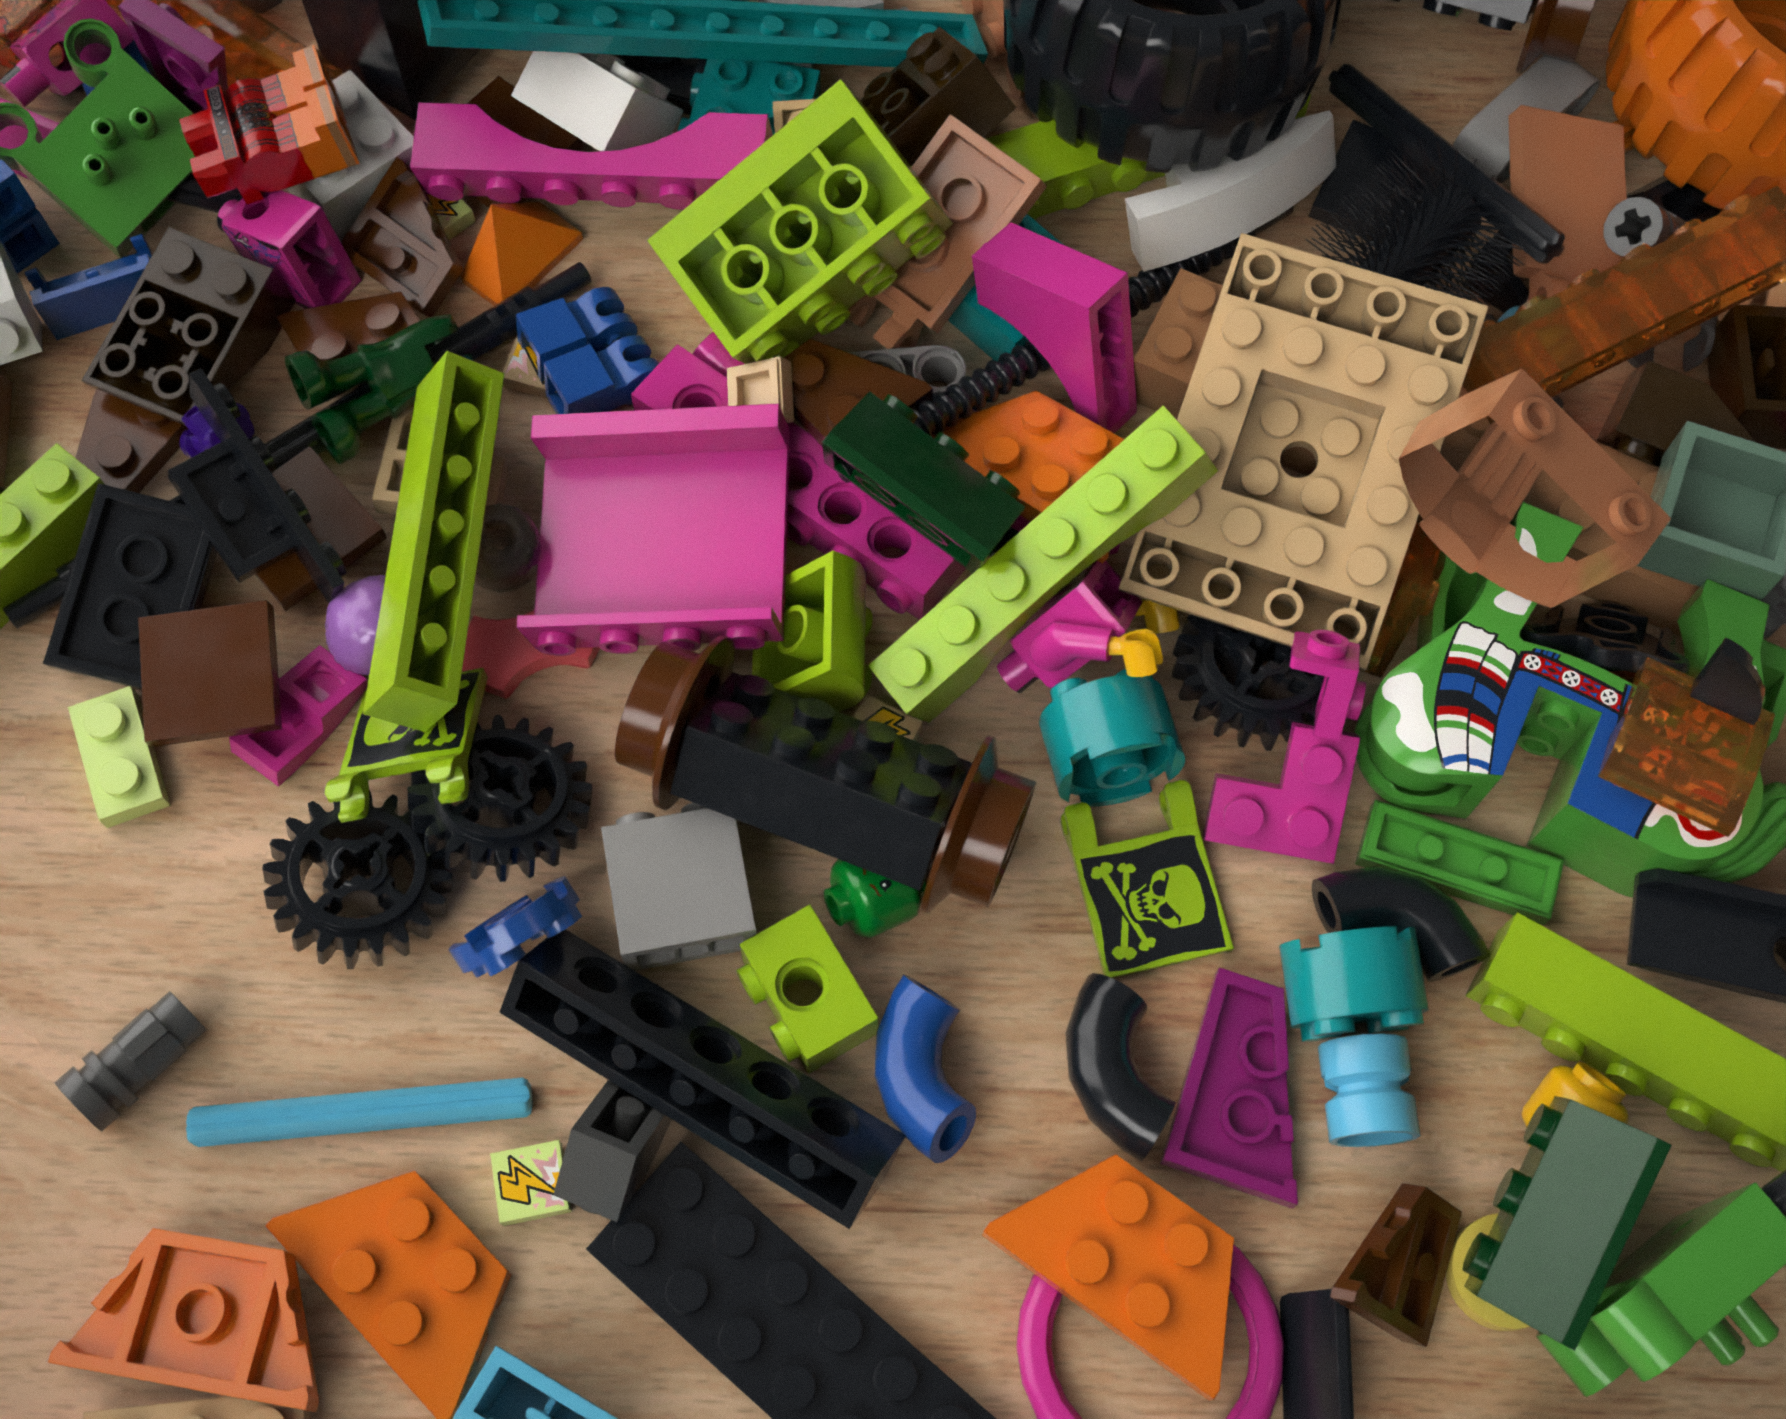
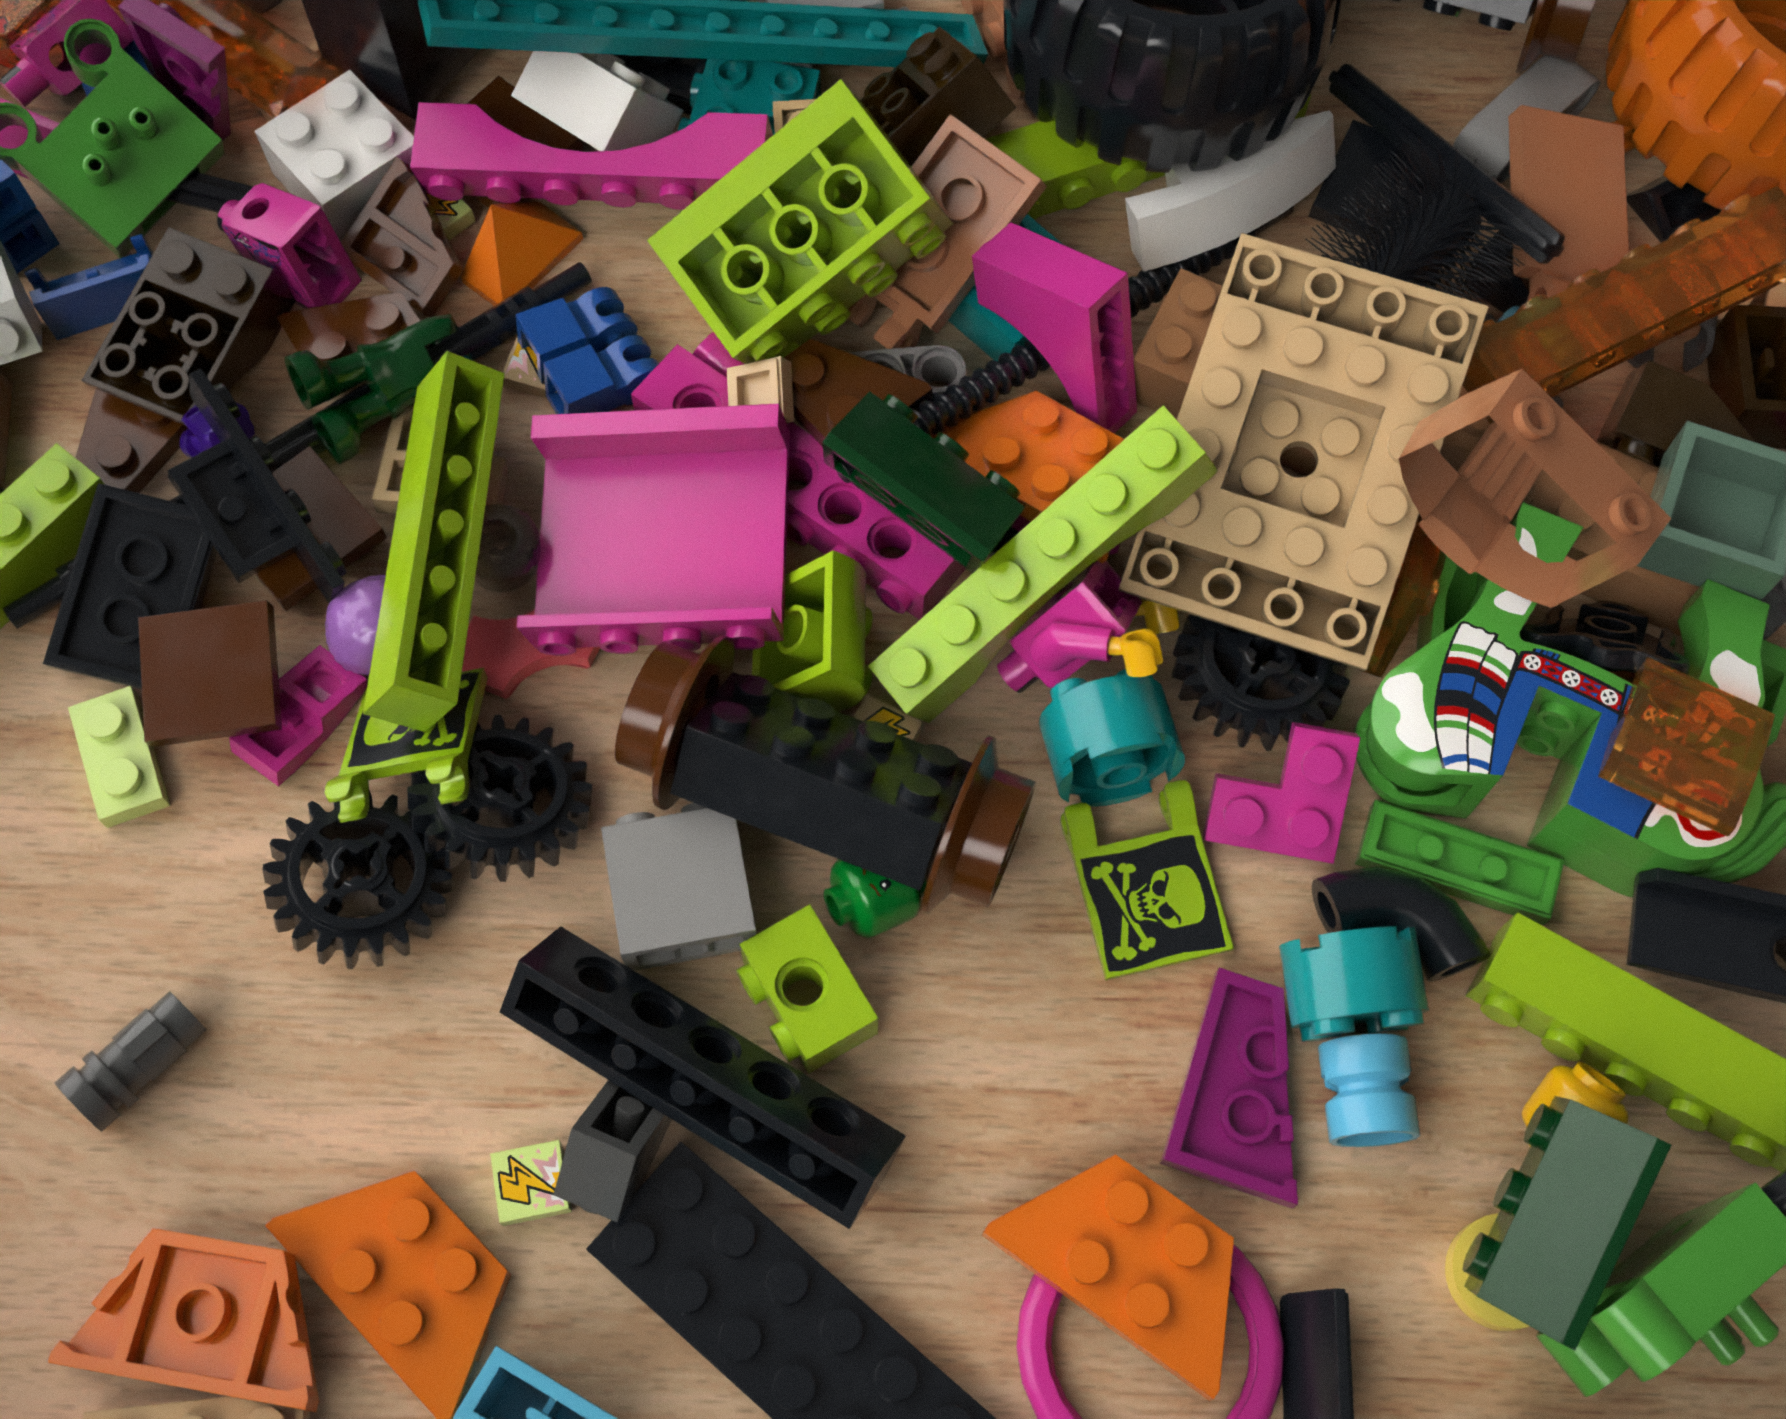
hips [179,45,360,205] -> none
medium azure axle [186,1077,533,1147] -> none
blue plate [448,876,582,978] -> none
blue cylinder [874,974,976,1163] -> none
black cylinder [1065,973,1176,1161] -> none
dark pink bracket [1289,630,1366,742] -> none
reddish brown wing [1330,1183,1462,1347] -> none
dark grey axle [1604,197,1698,266] -> none
black tile [1690,637,1766,725] -> none

